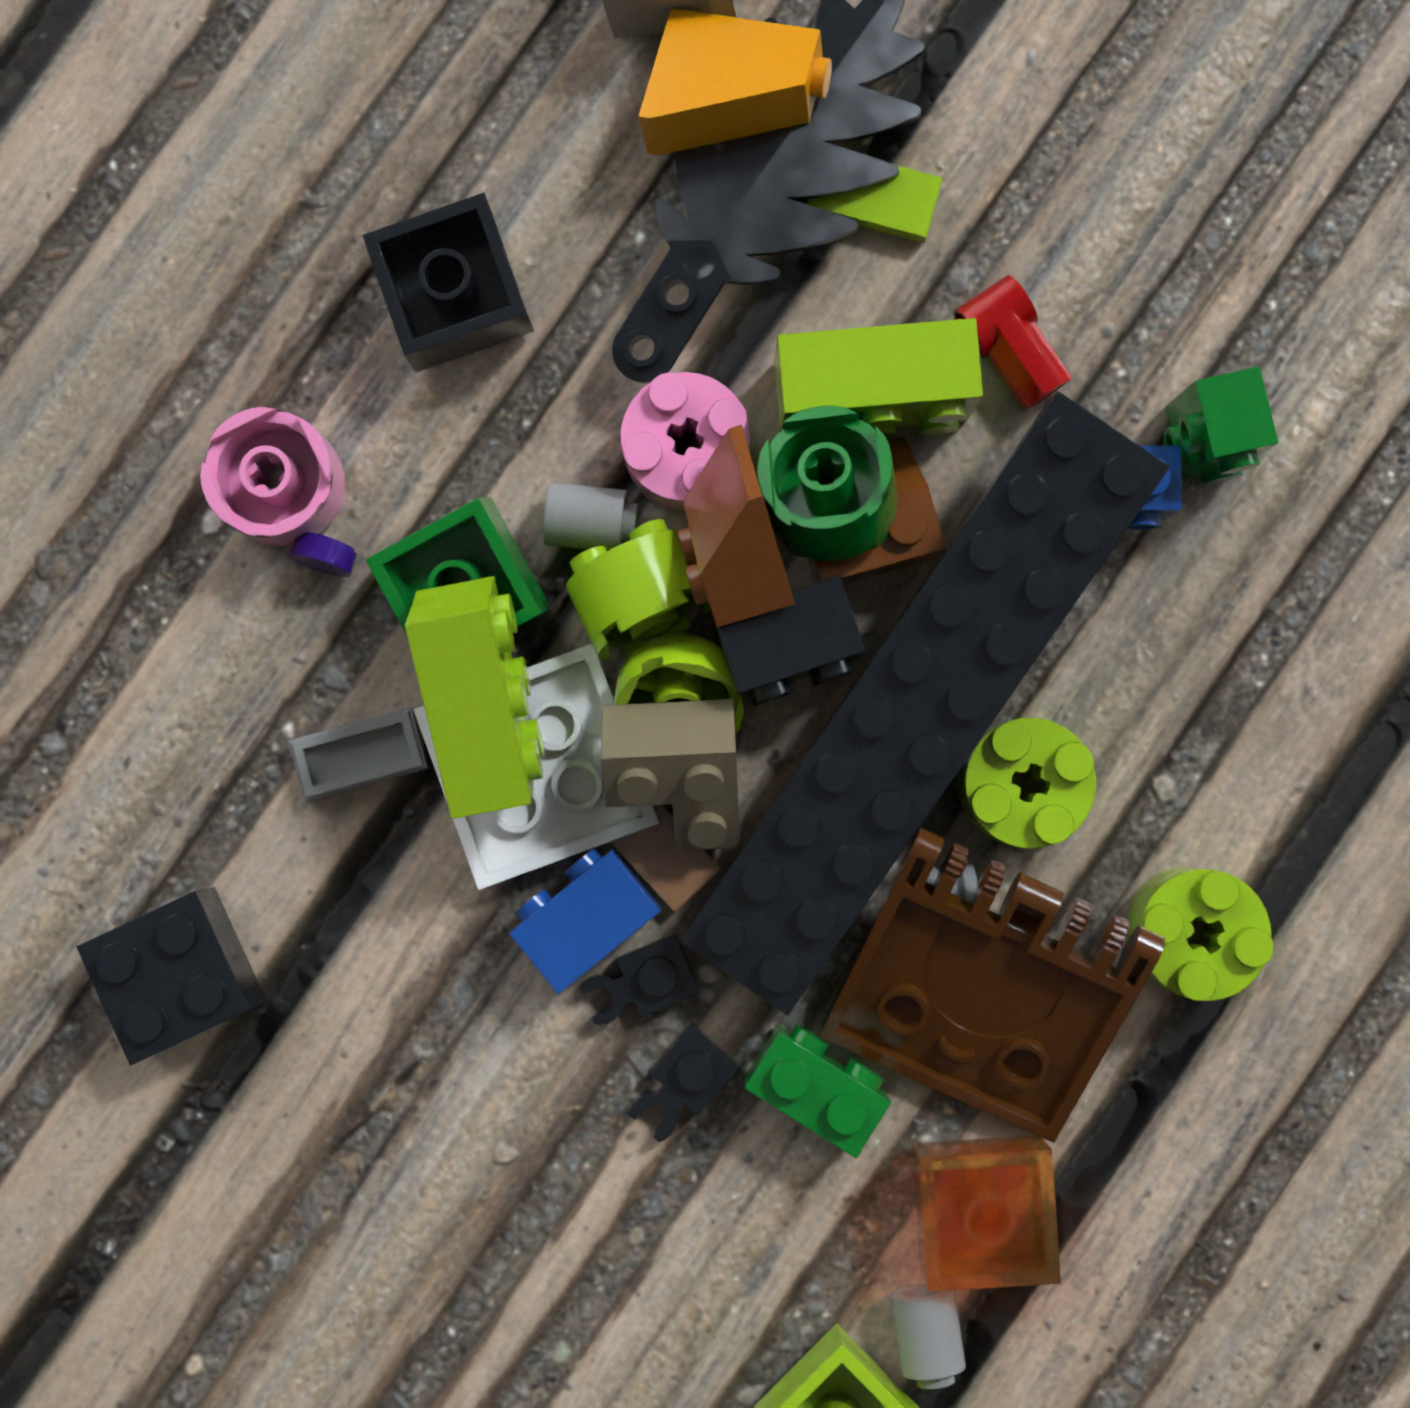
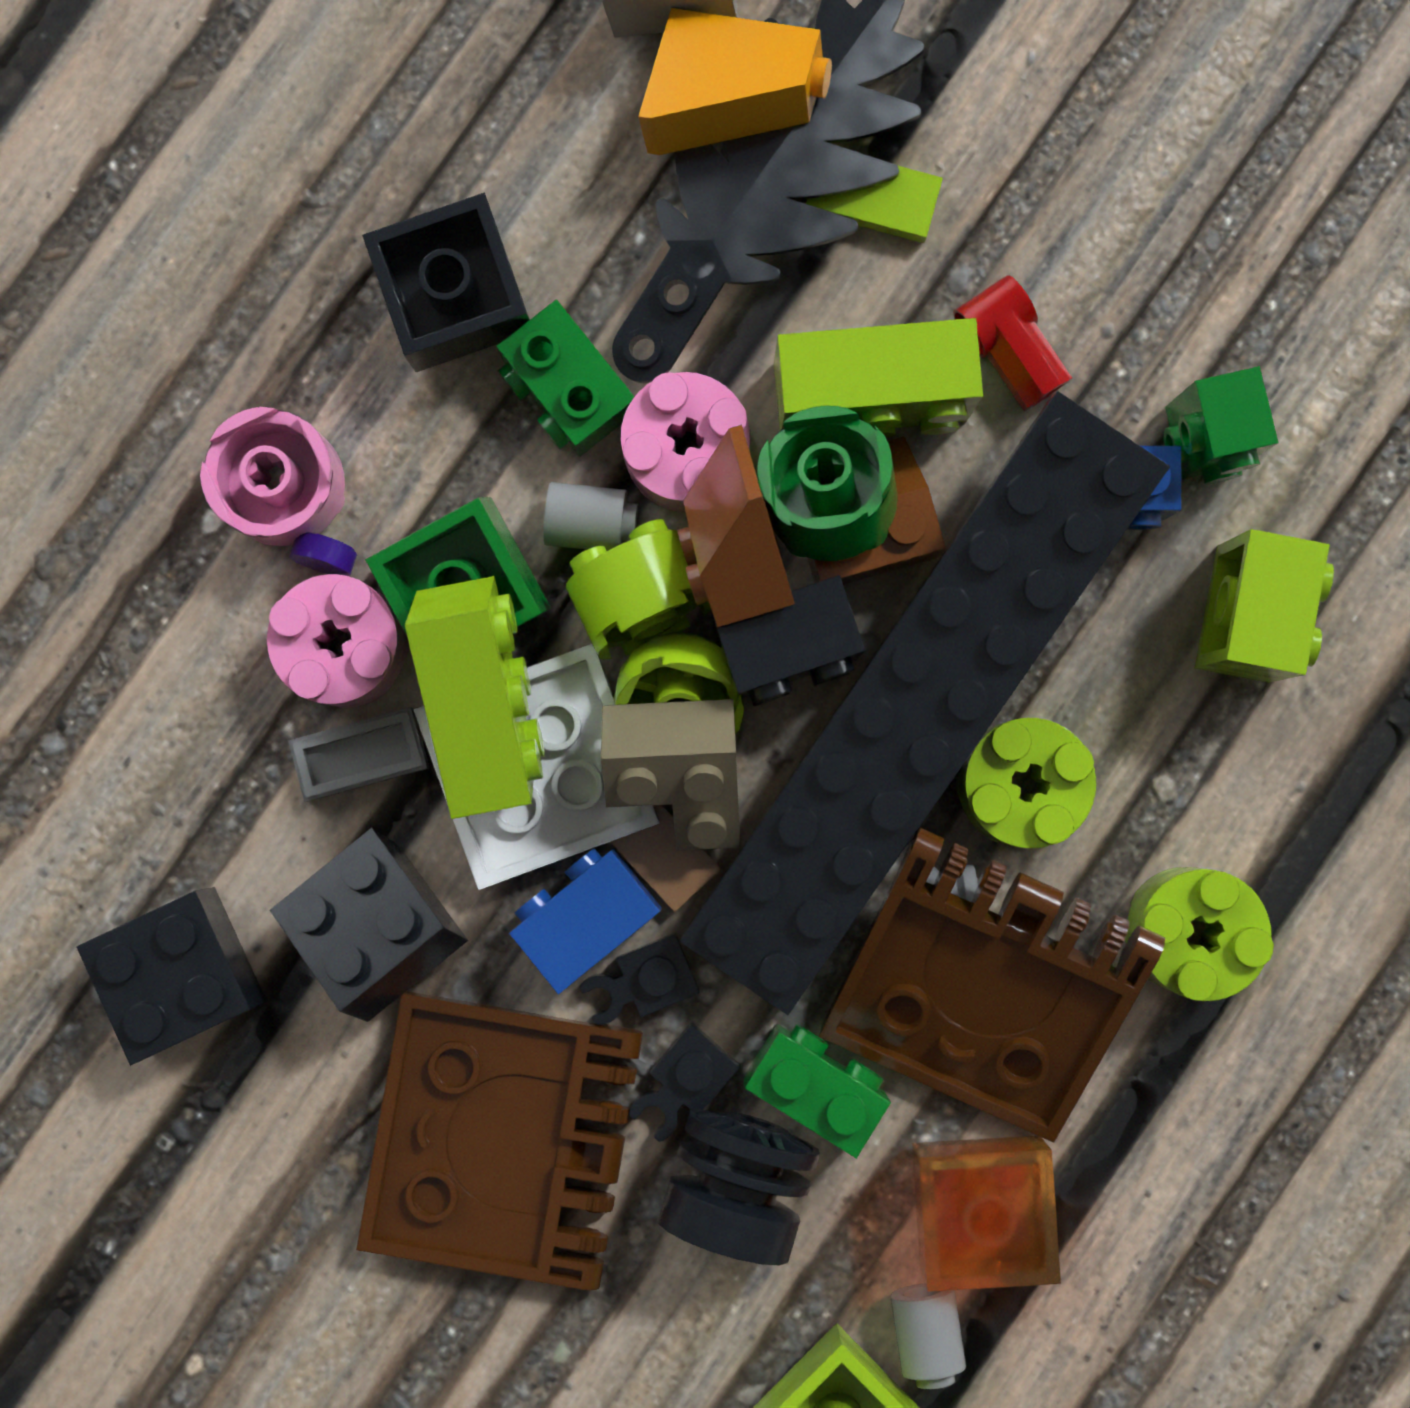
none -> bright pink brick [267,574,409,708]
none -> black brick [270,828,468,1022]
none -> reddish brown hinge [356,991,643,1290]
none -> green brick [496,299,635,457]
none -> black wheel [658,1110,820,1266]
none -> lime brick [1194,529,1334,683]

